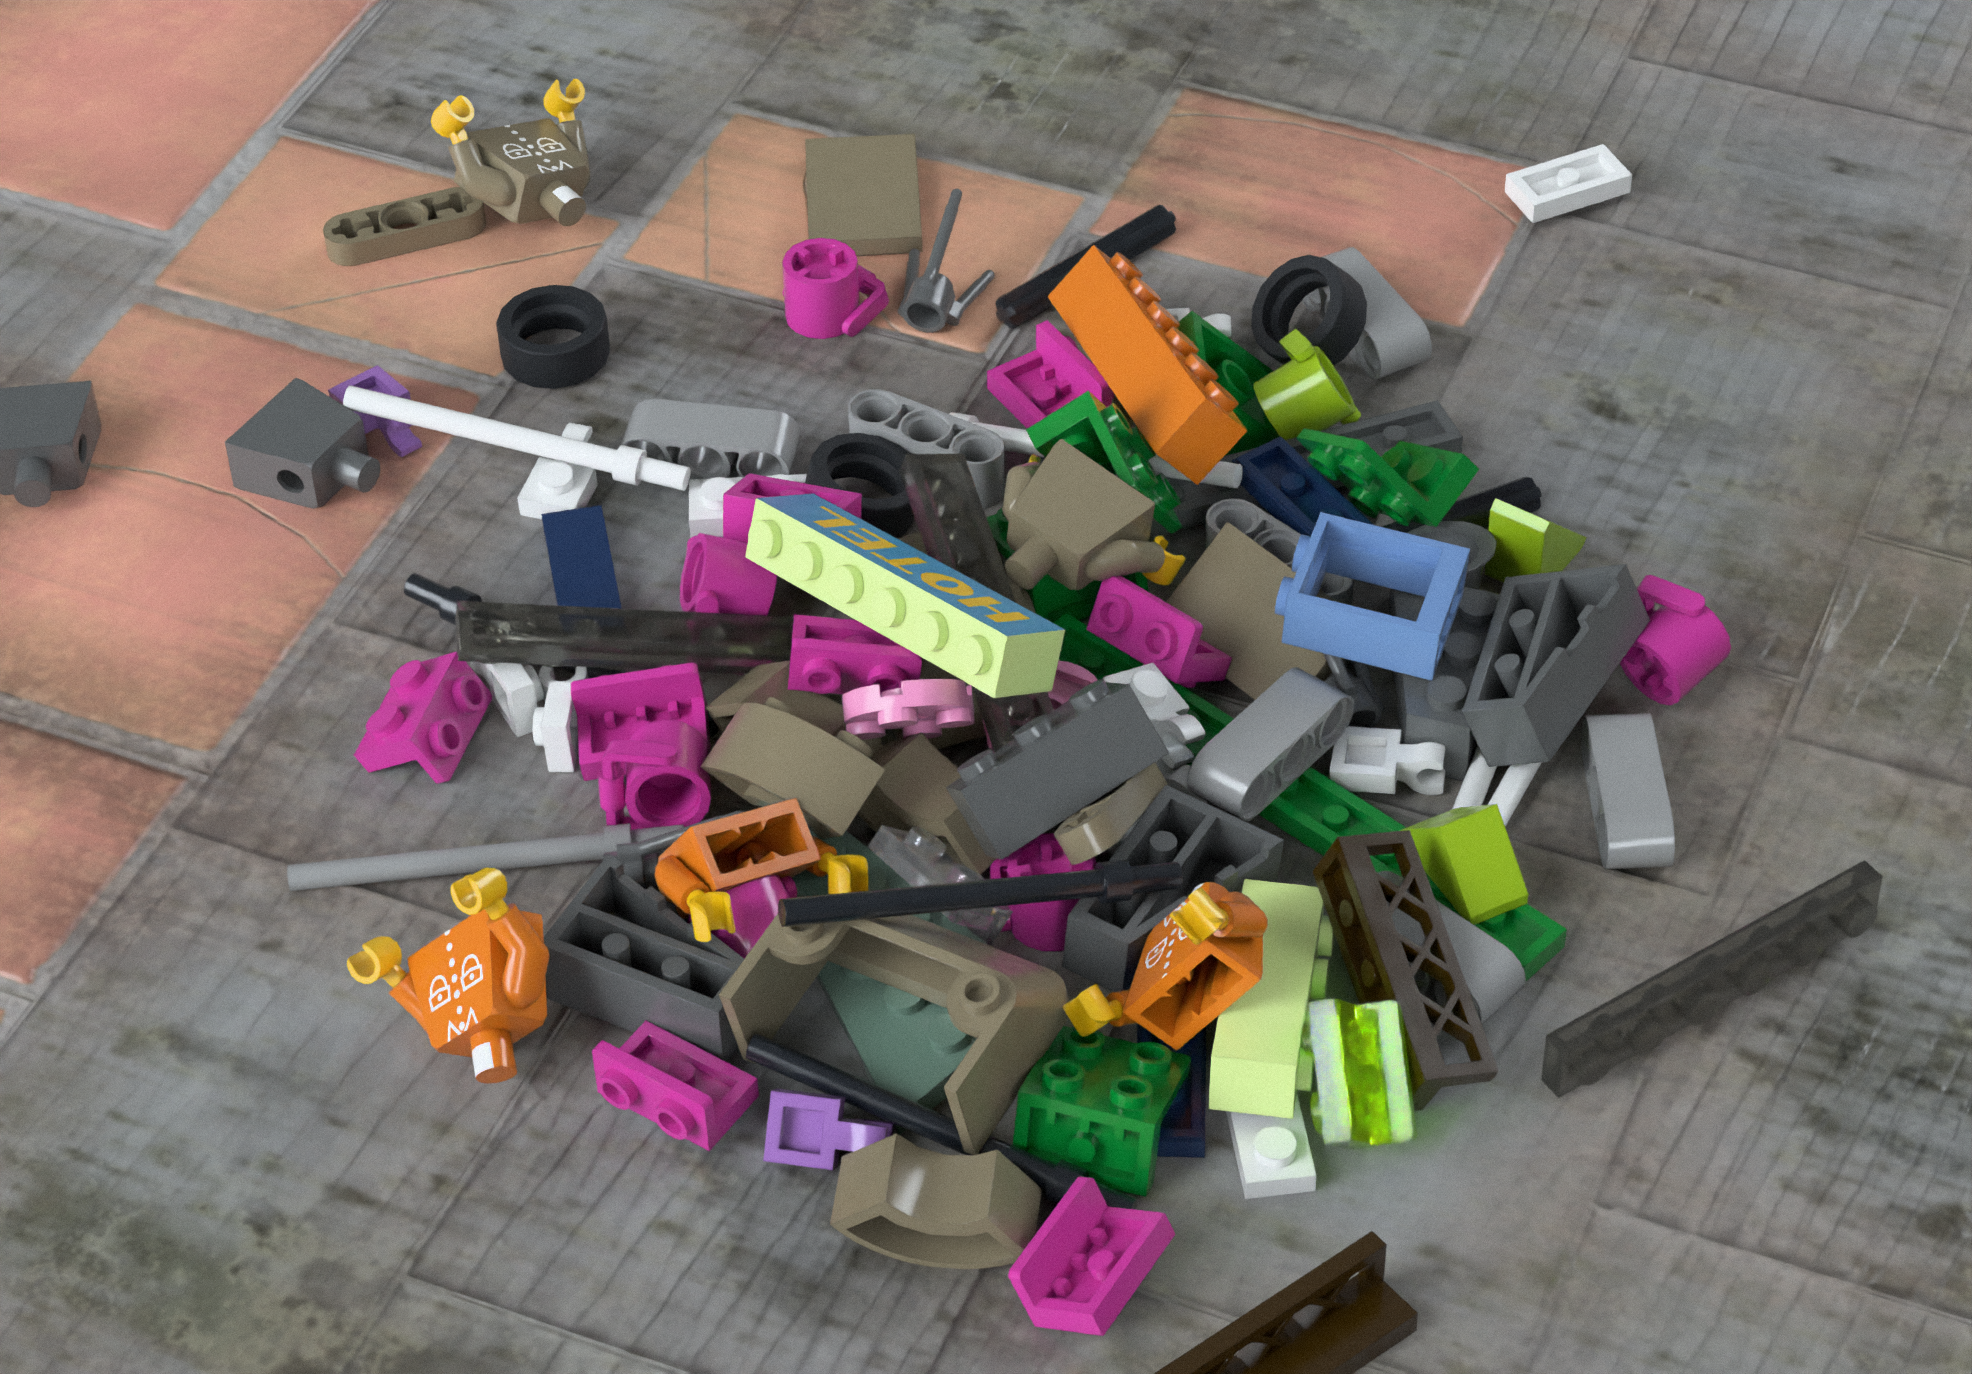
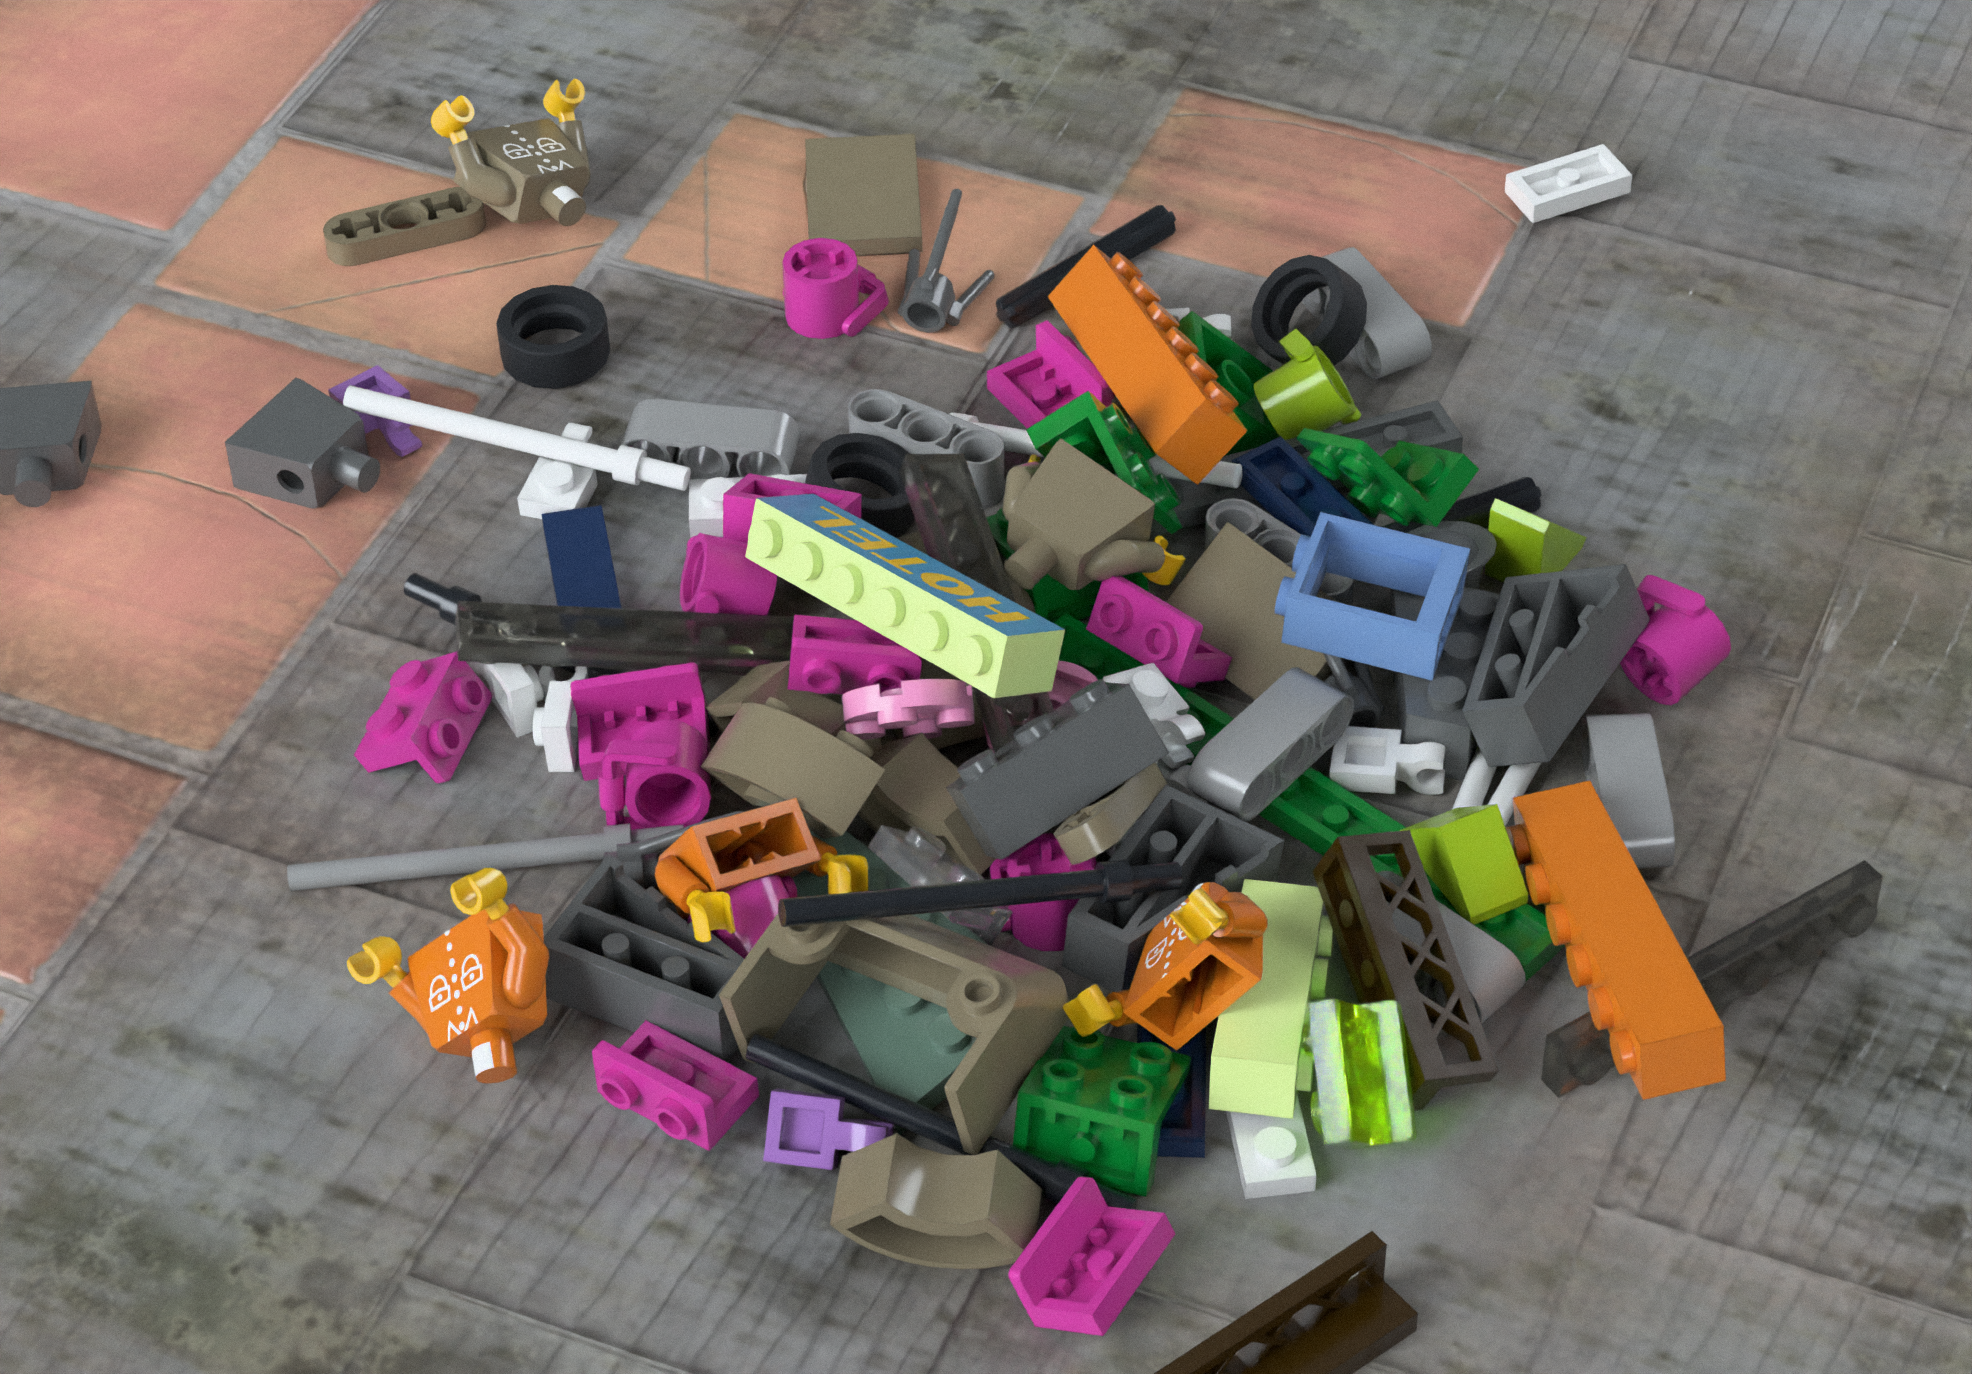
none -> orange brick [1506,780,1726,1100]

